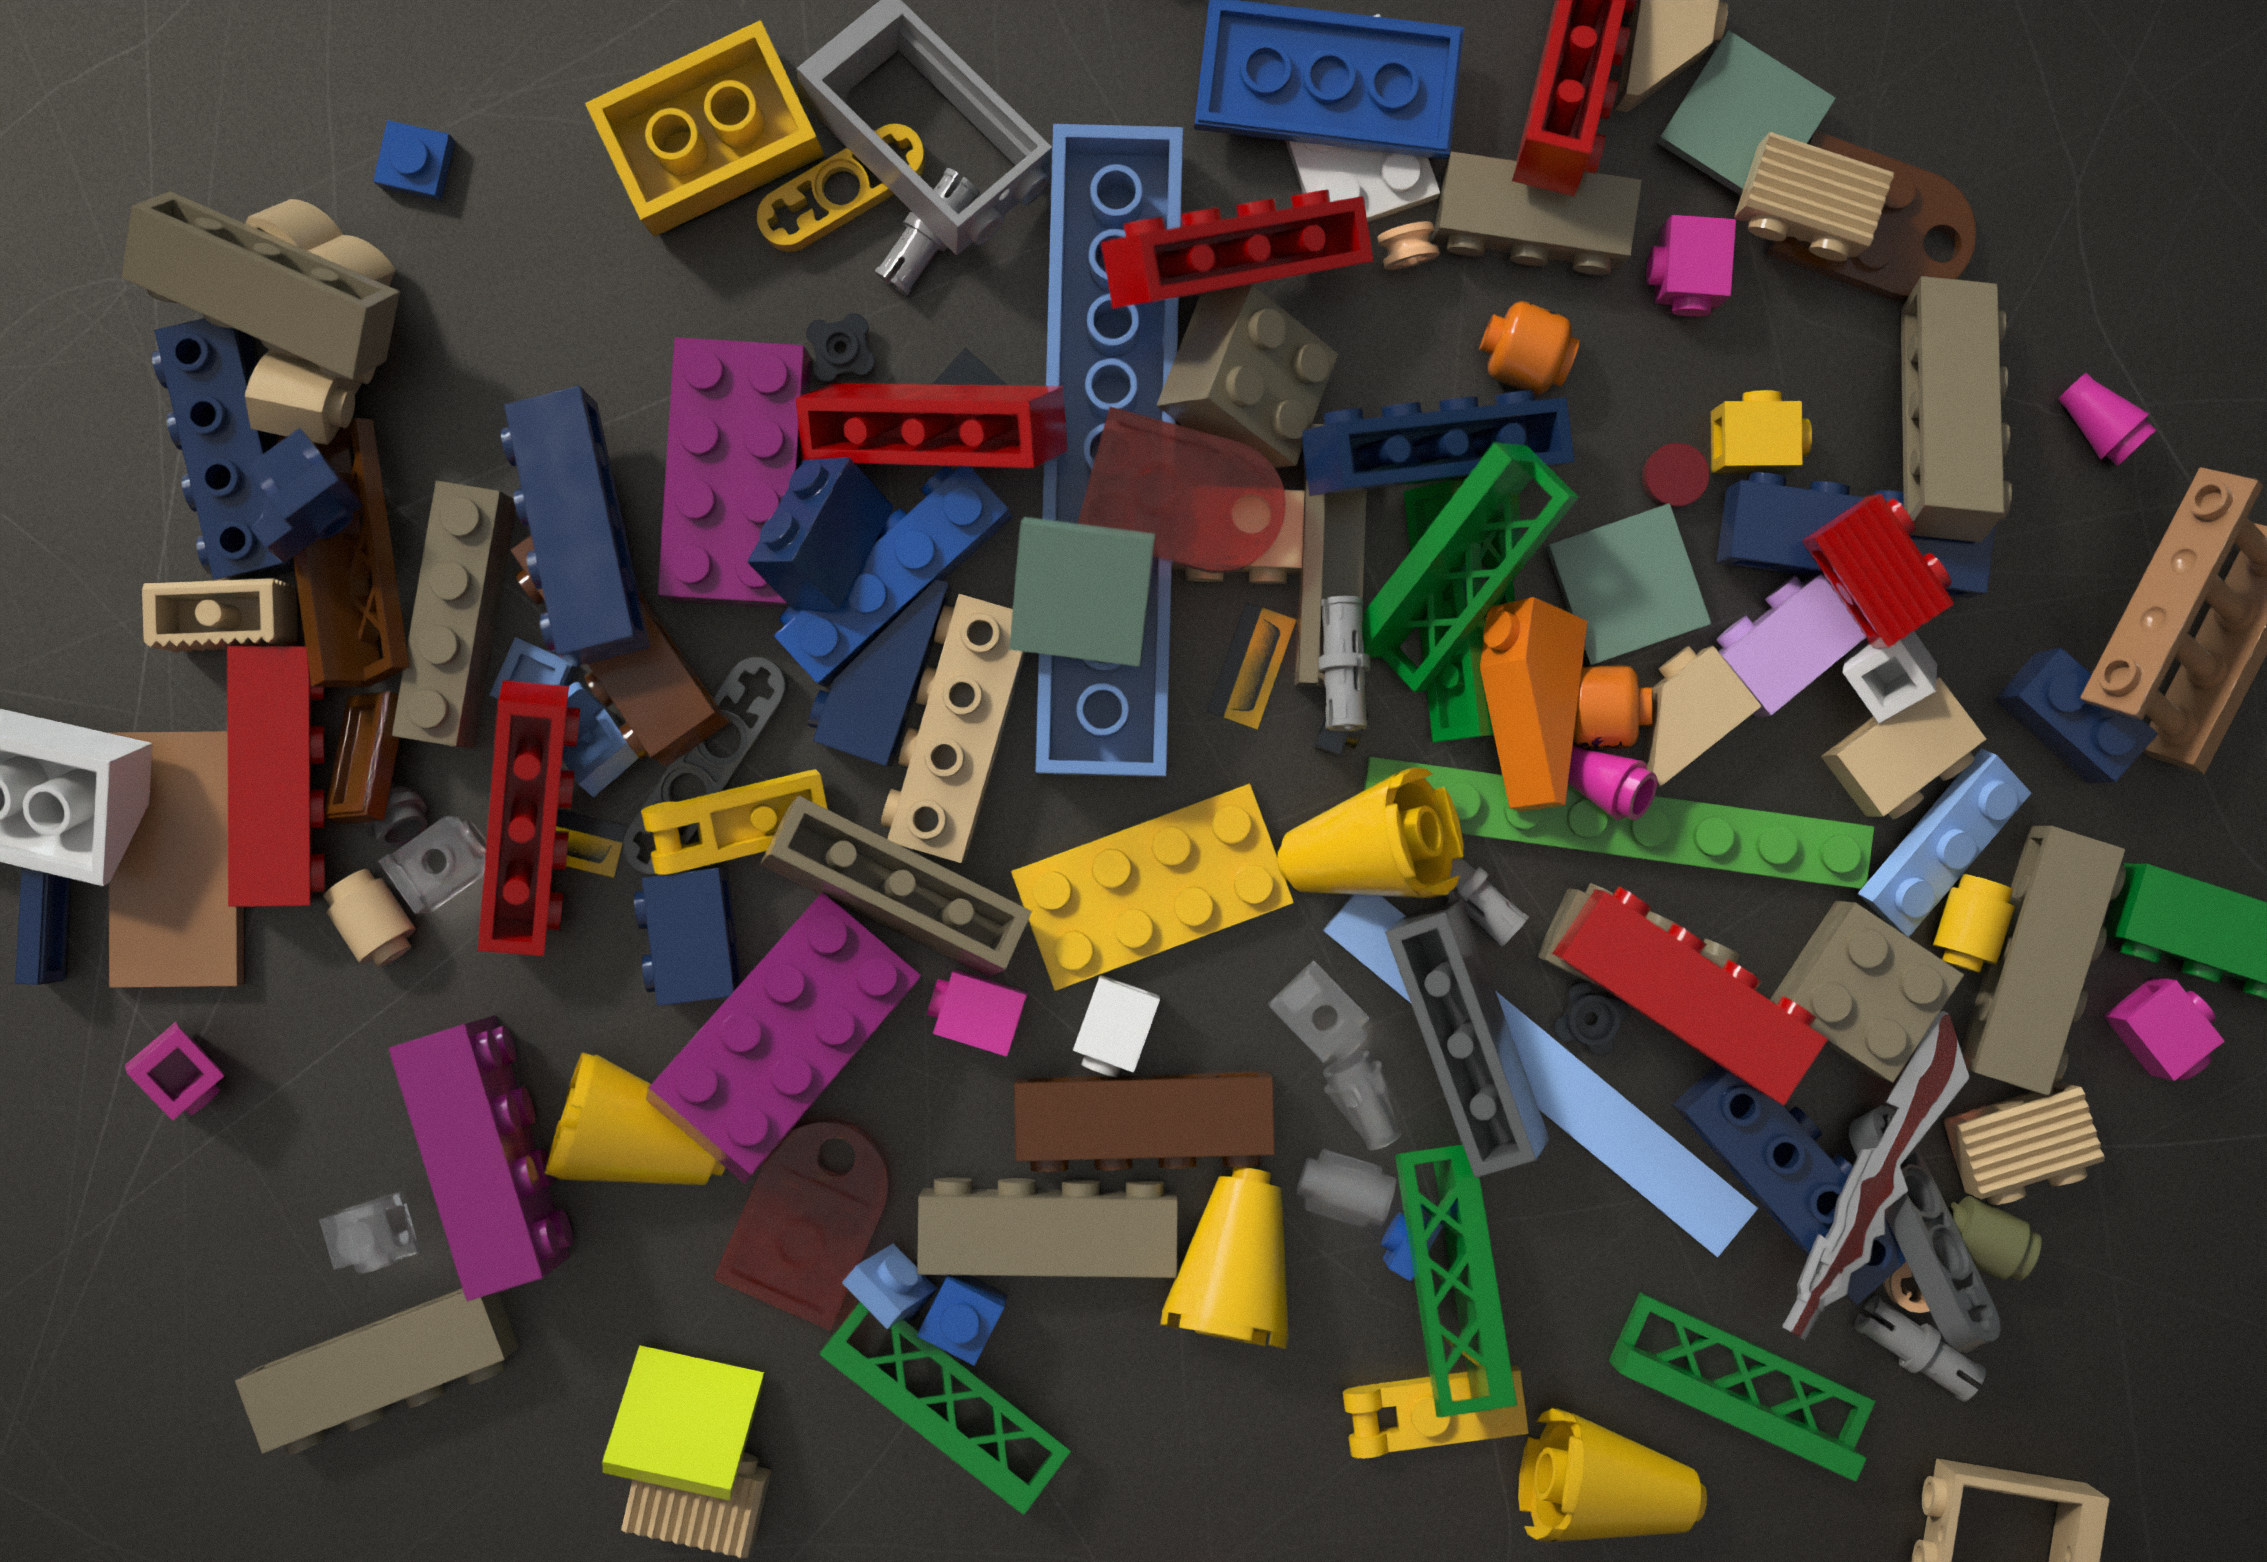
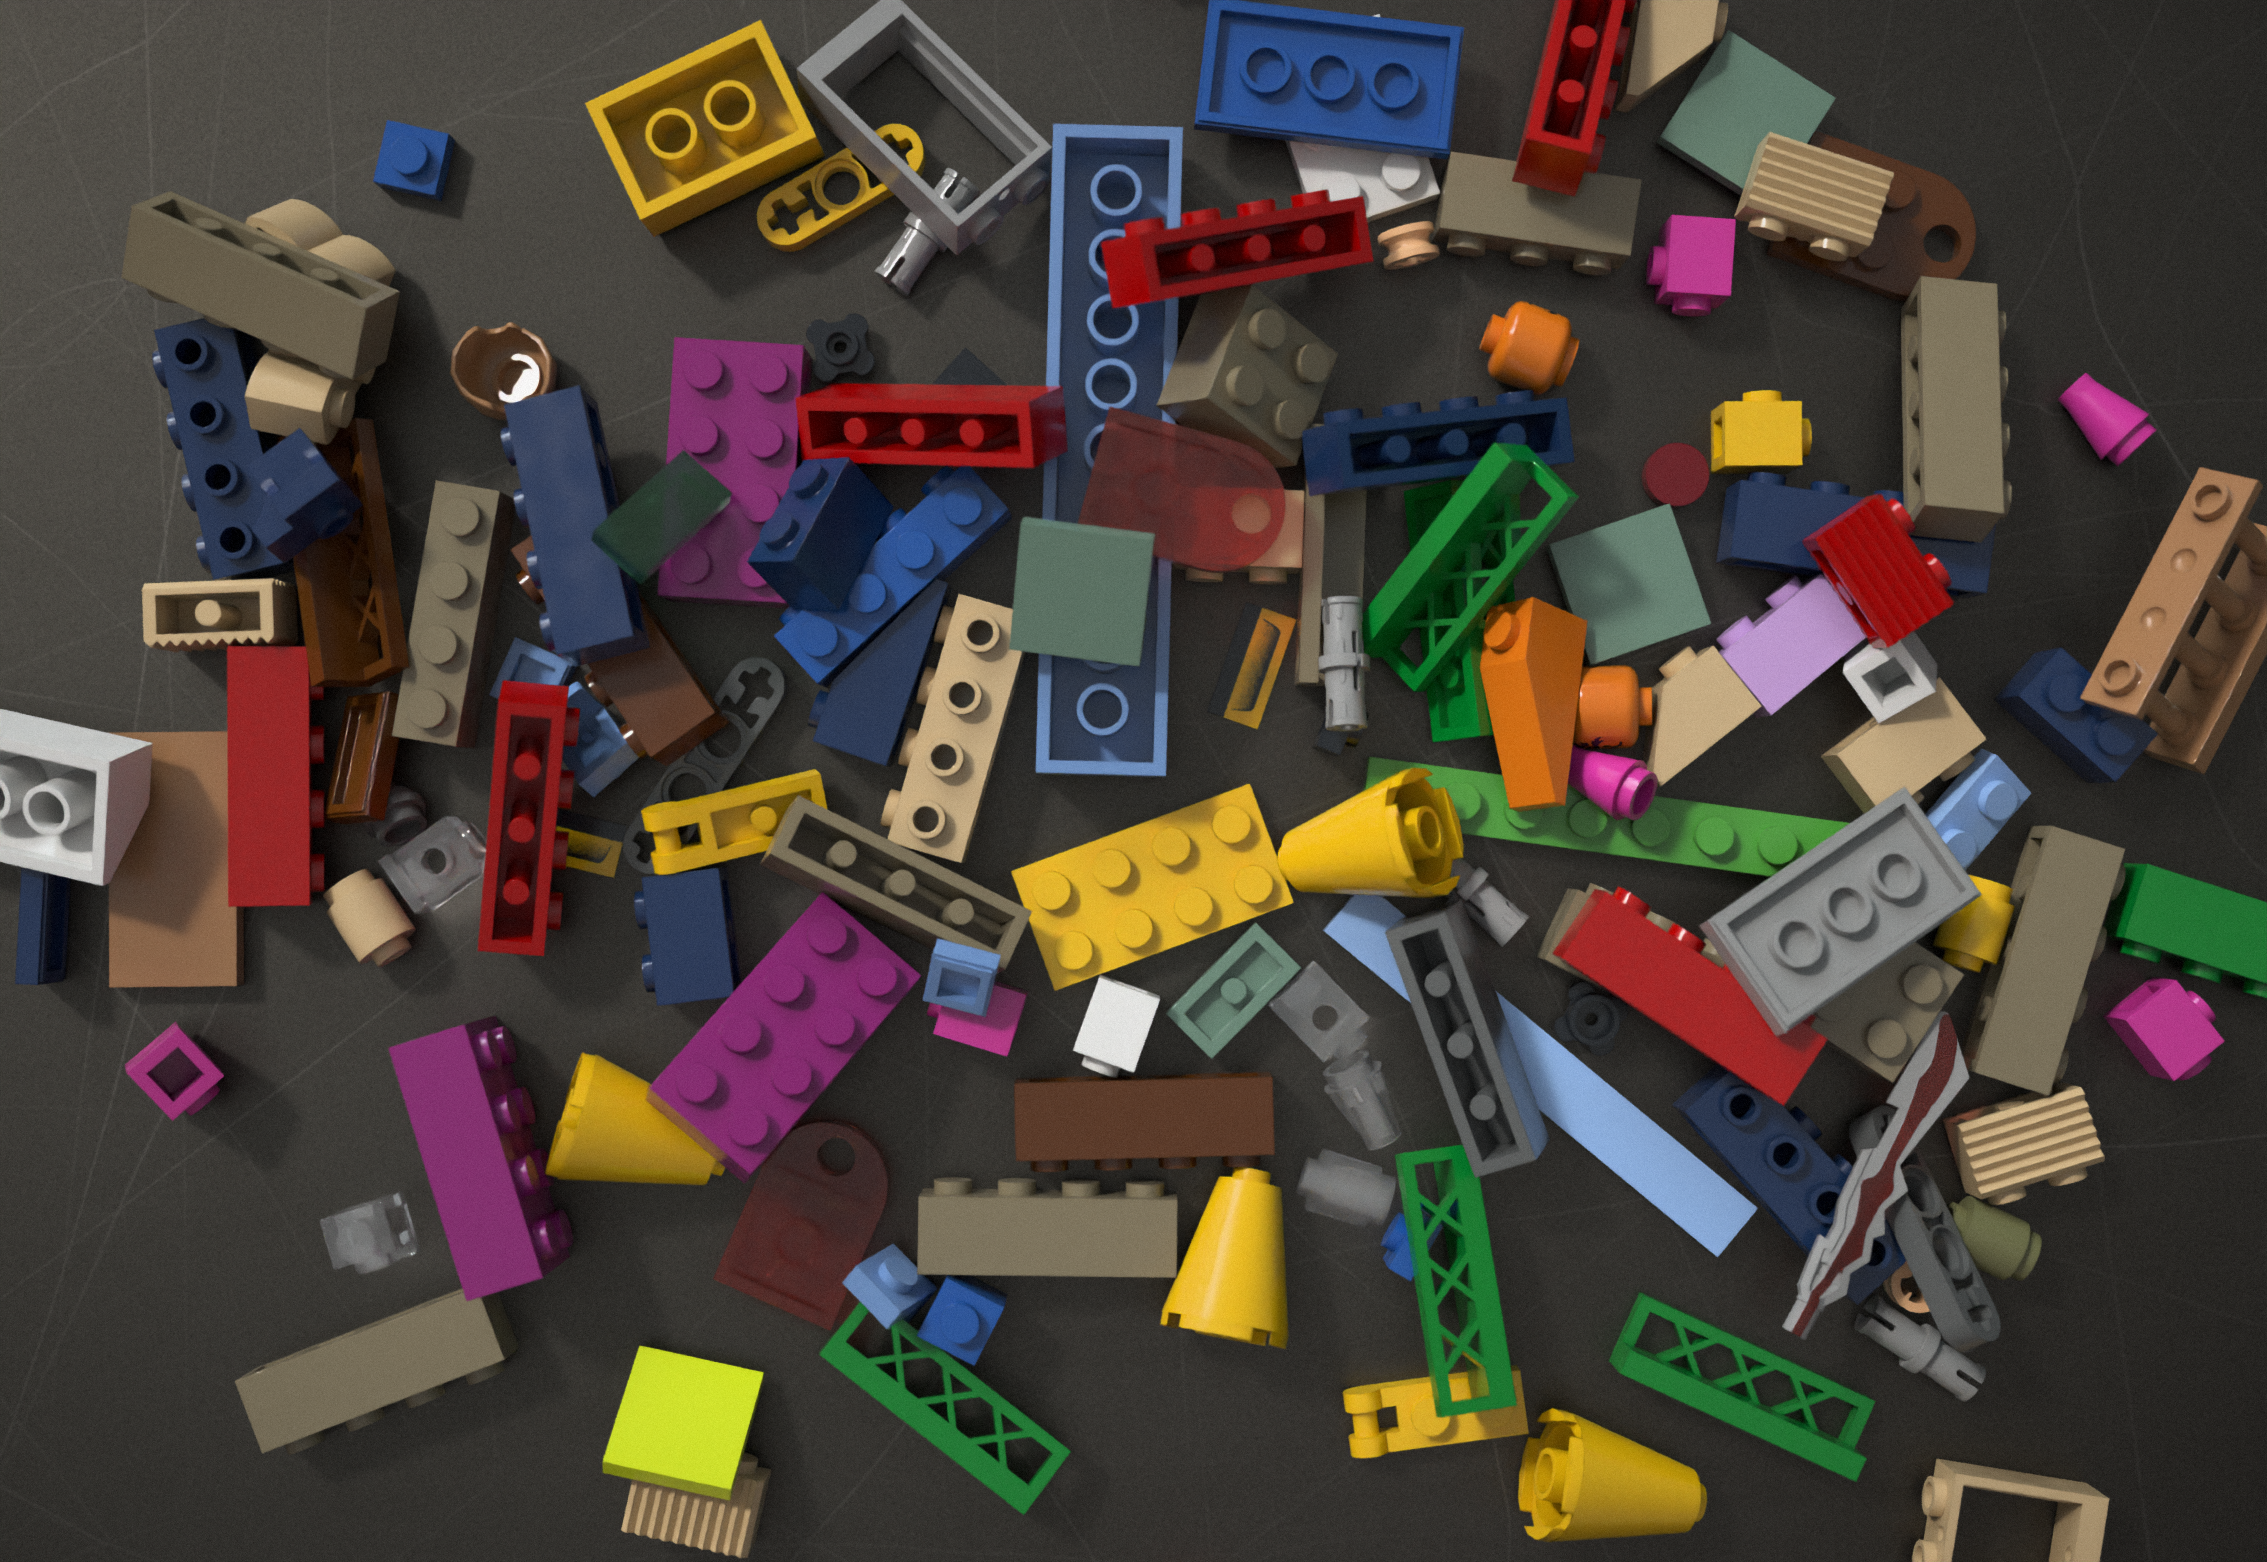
none -> medium nougat hair [450,322,557,420]
none -> clear green tile [591,450,733,584]
none -> medium blue tile [923,938,1001,1017]
none -> sand green plate [1166,922,1301,1059]
none -> light grey tile [1699,787,1982,1037]

